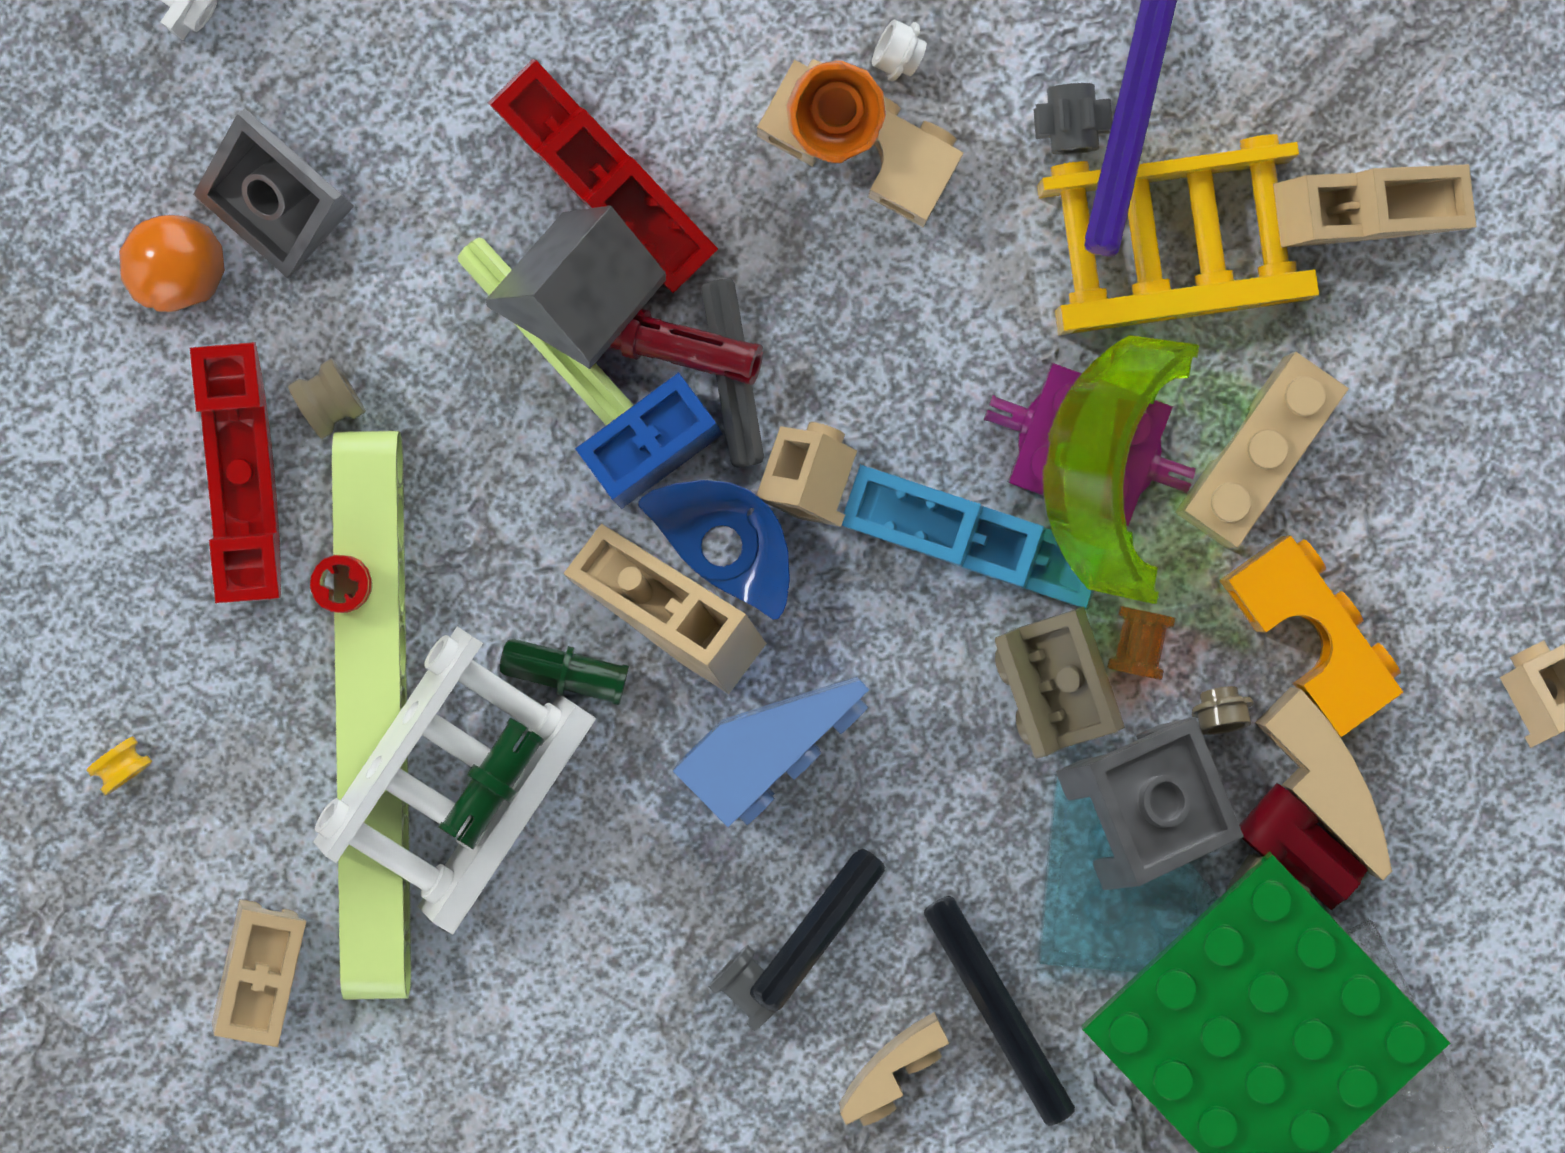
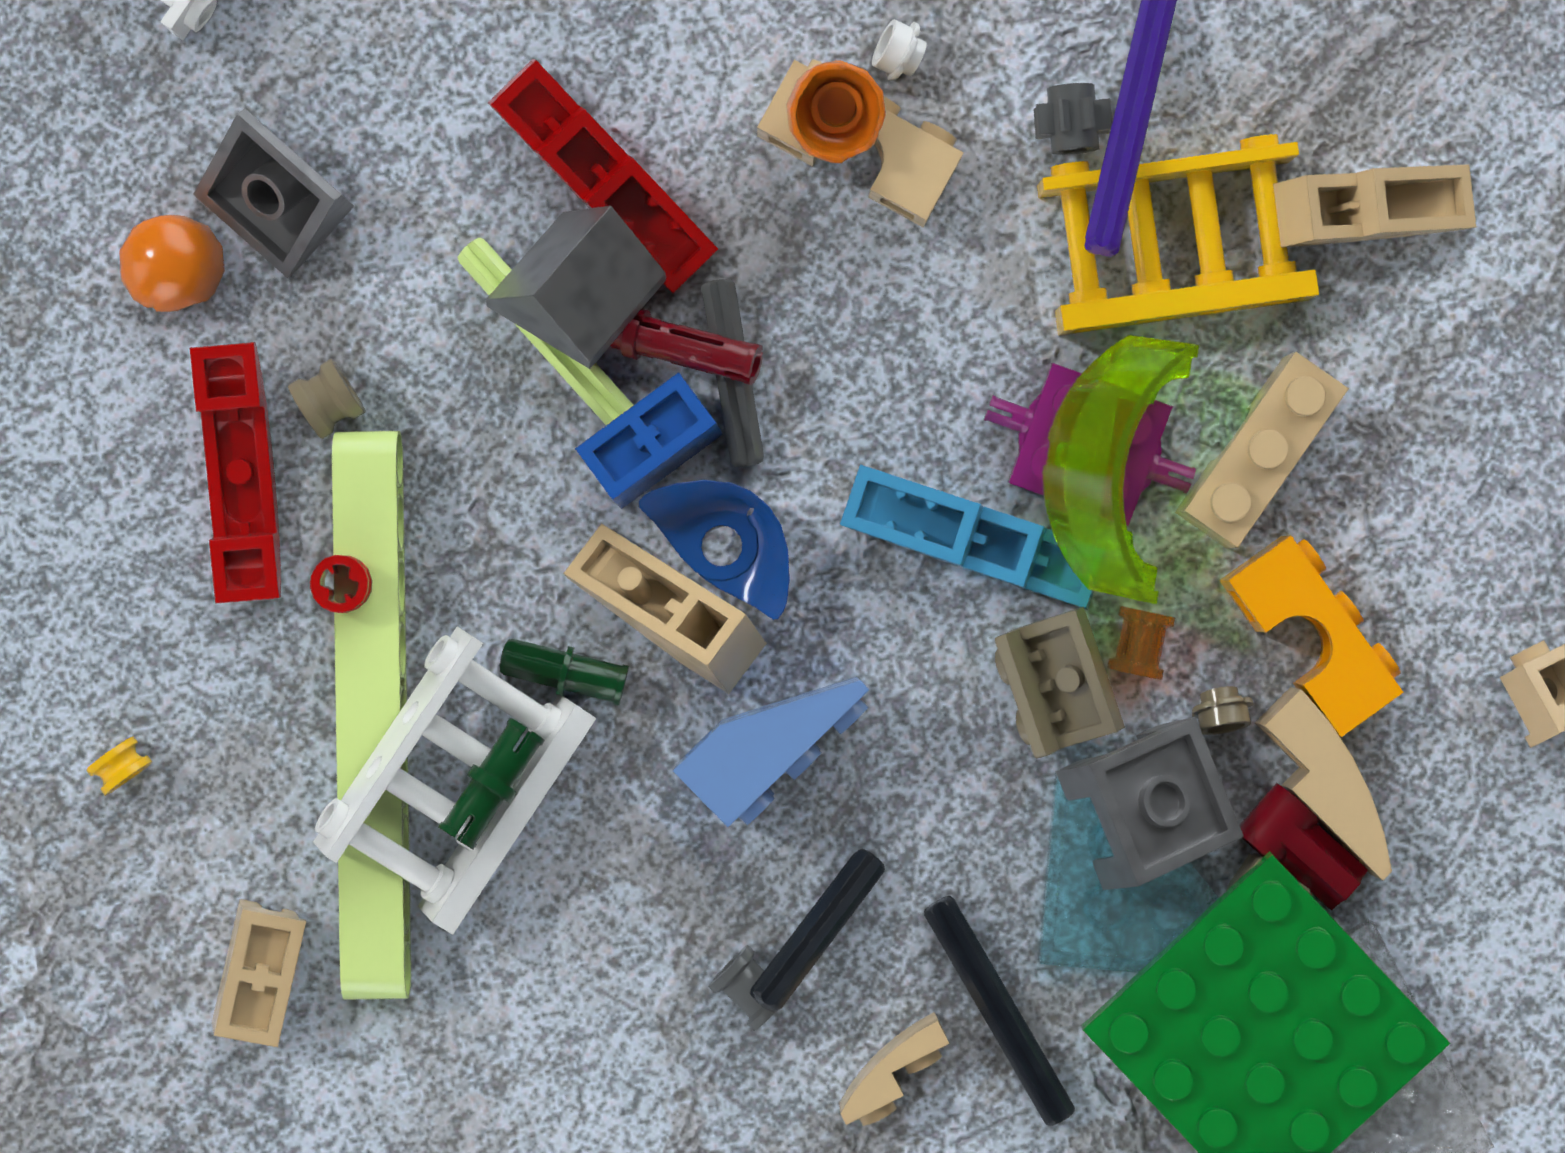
tan brick [757,422,857,527] -> none

